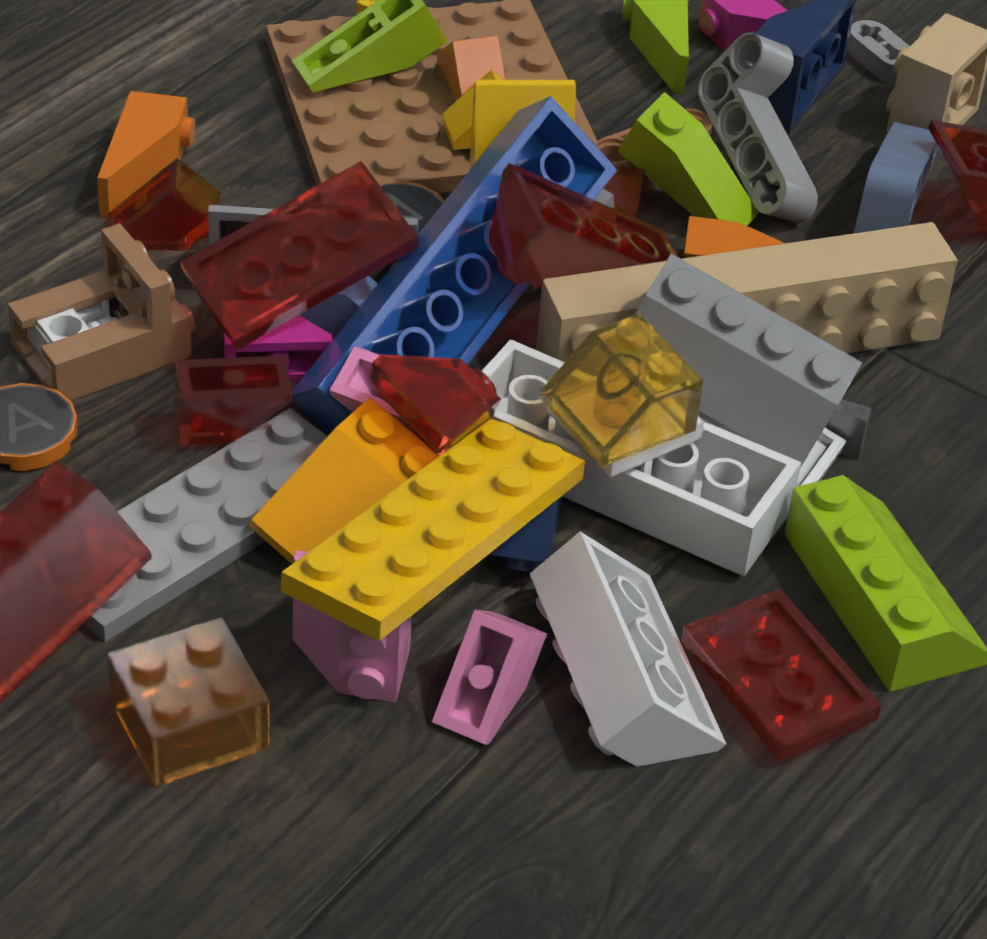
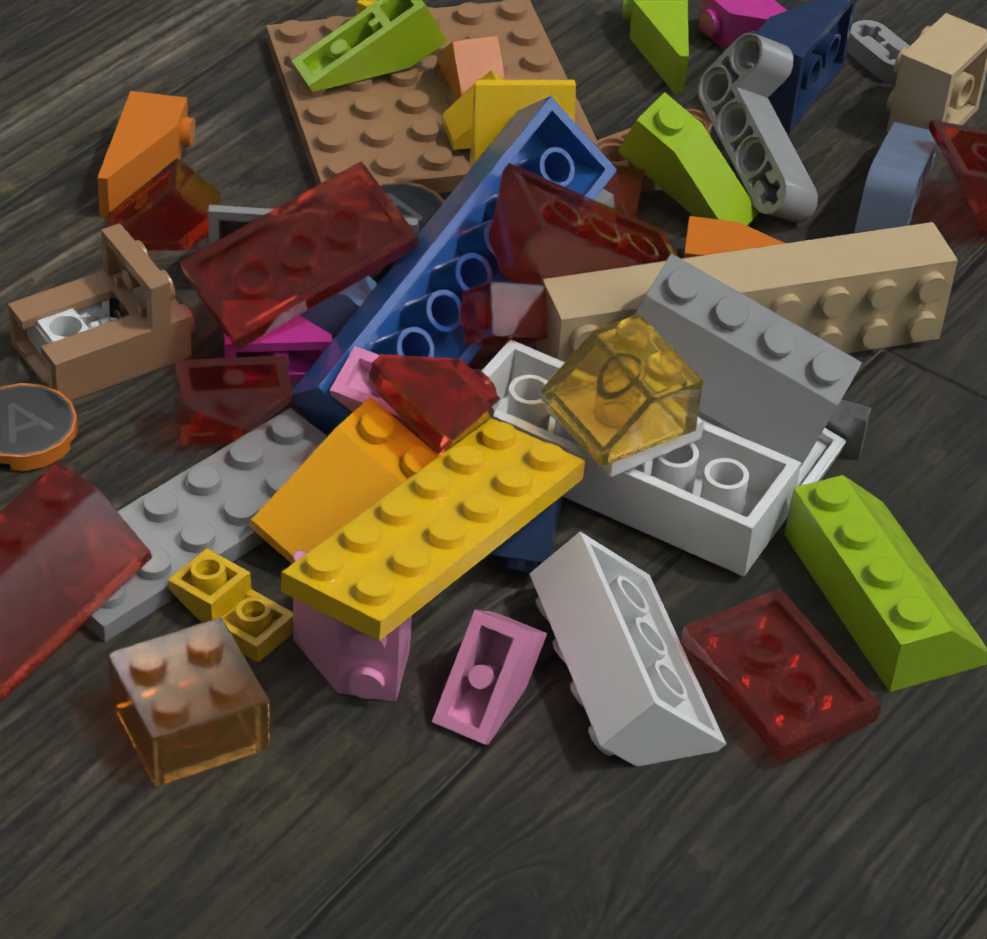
none -> yellow slope [167,548,293,663]
none -> clear red brick [460,282,548,346]

